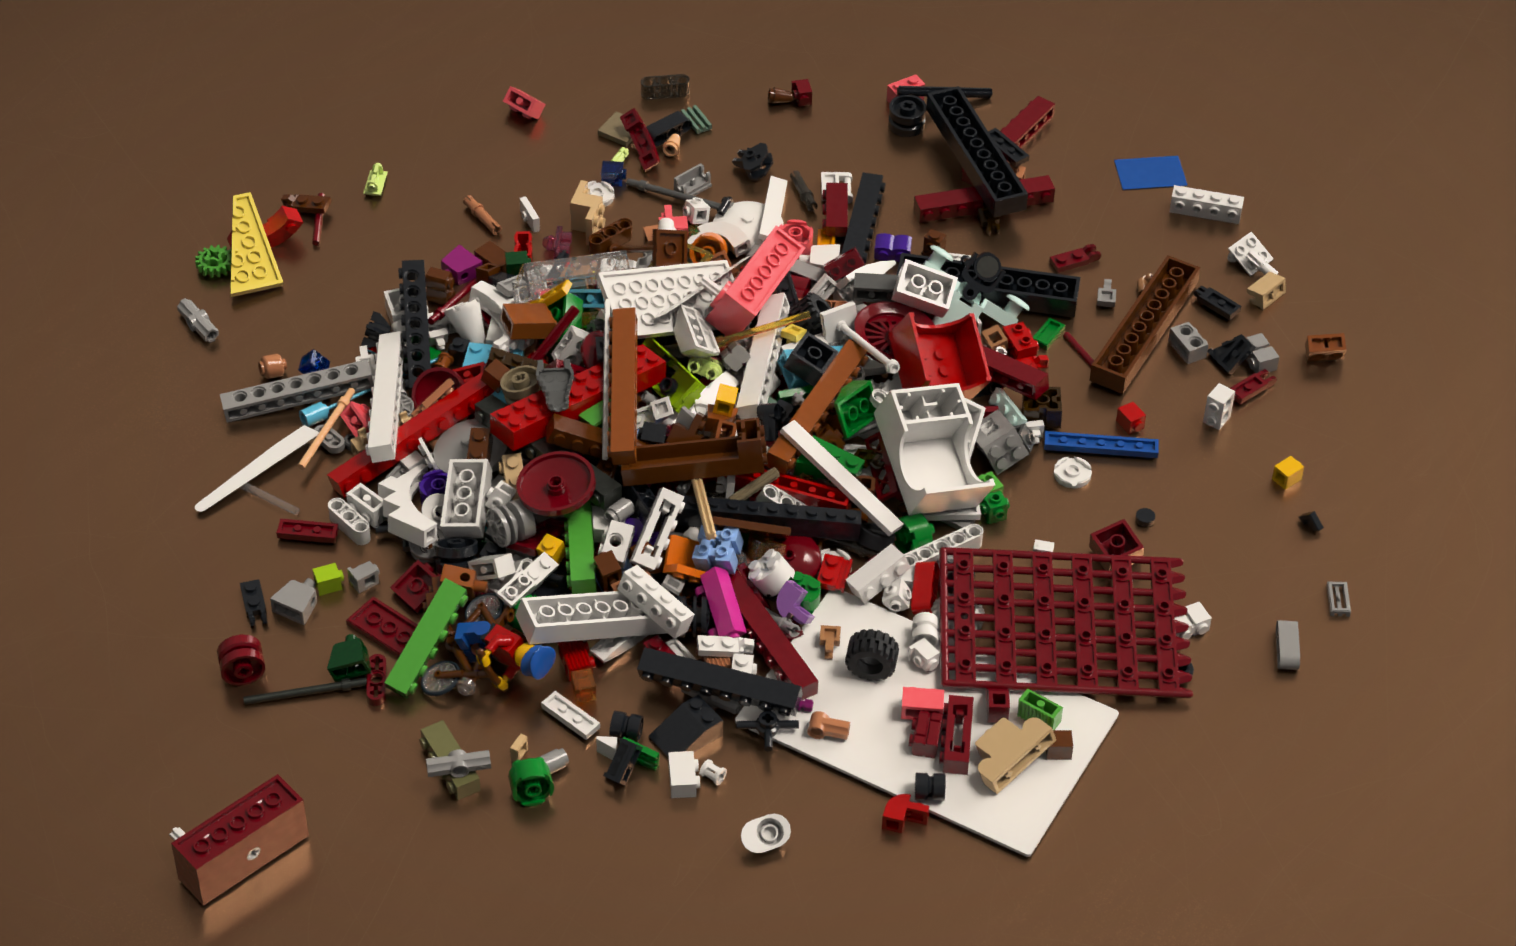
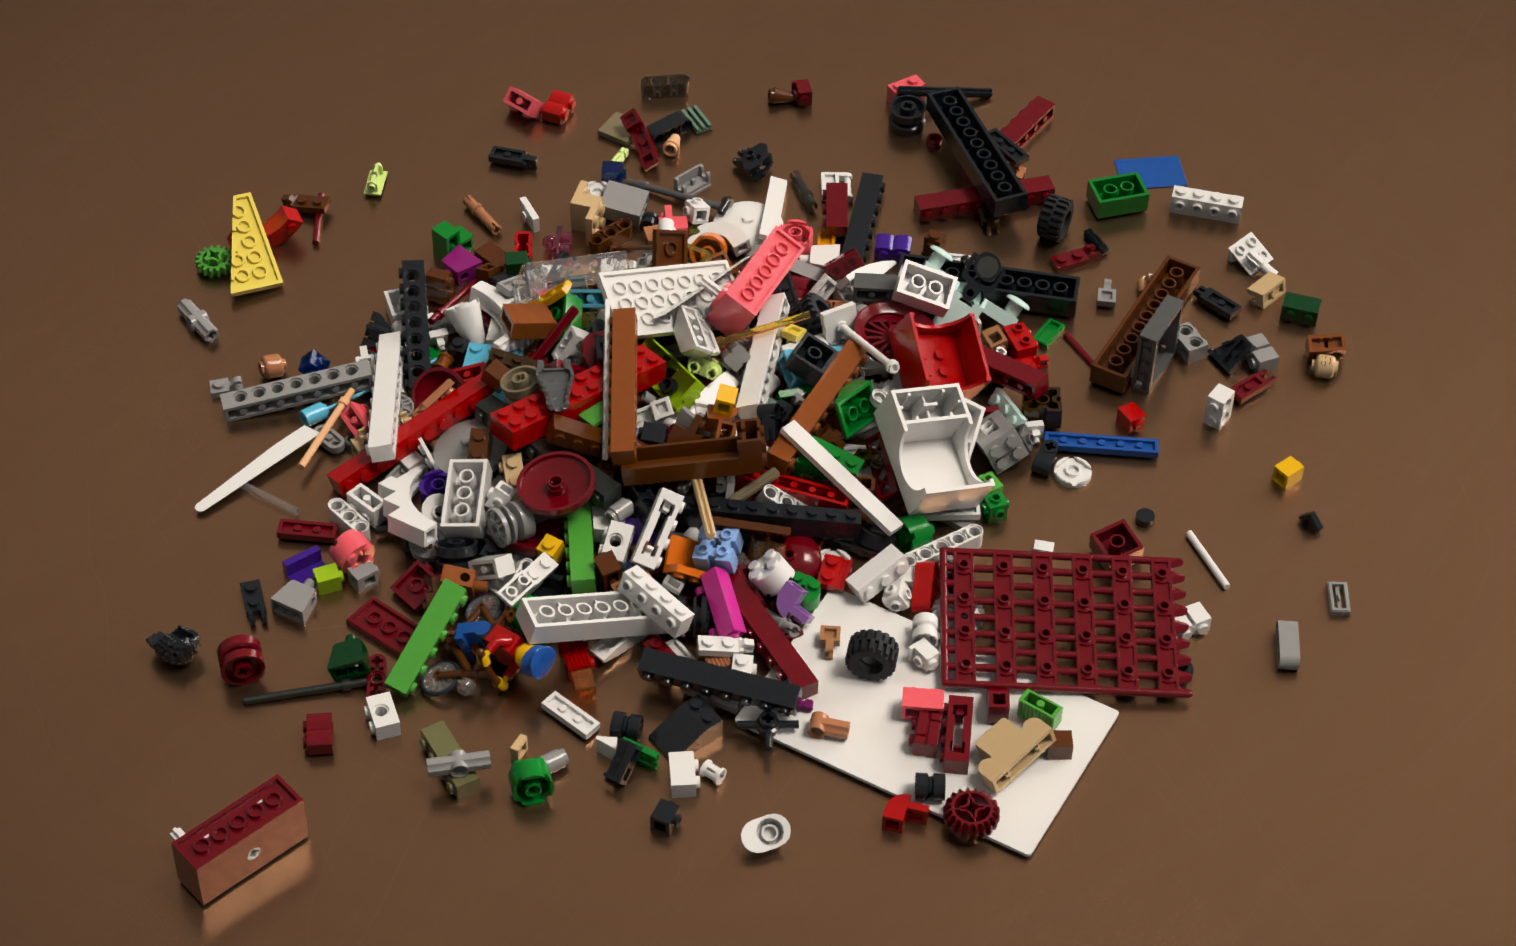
none -> black piece [146,625,201,665]
none -> light grey plate [210,376,243,399]
none -> dark purple panel [282,545,325,583]
none -> dark red brick [303,712,333,755]
none -> coral brick [329,529,375,574]
none -> white brick [363,691,401,741]
none -> green brick [432,220,474,260]
none -> black hinge [488,146,538,169]
none -> red brick [541,89,576,125]
none -> light grey brick [601,180,649,228]
none -> black wheel [639,212,659,232]
none -> black brick [650,798,682,837]
none -> dark red bush [926,133,942,150]
none -> dark red gear [943,787,1000,841]
none -> black piece [1031,440,1059,477]
none -> black tyre [1037,194,1074,242]
none -> black axle [1083,228,1109,256]
none -> green brick [1086,172,1150,219]
none -> dark grey window [1131,295,1184,394]
none -> white bar [1185,530,1231,590]
none -> dark green brick [1280,292,1322,327]
none -> tan head [1311,354,1339,379]

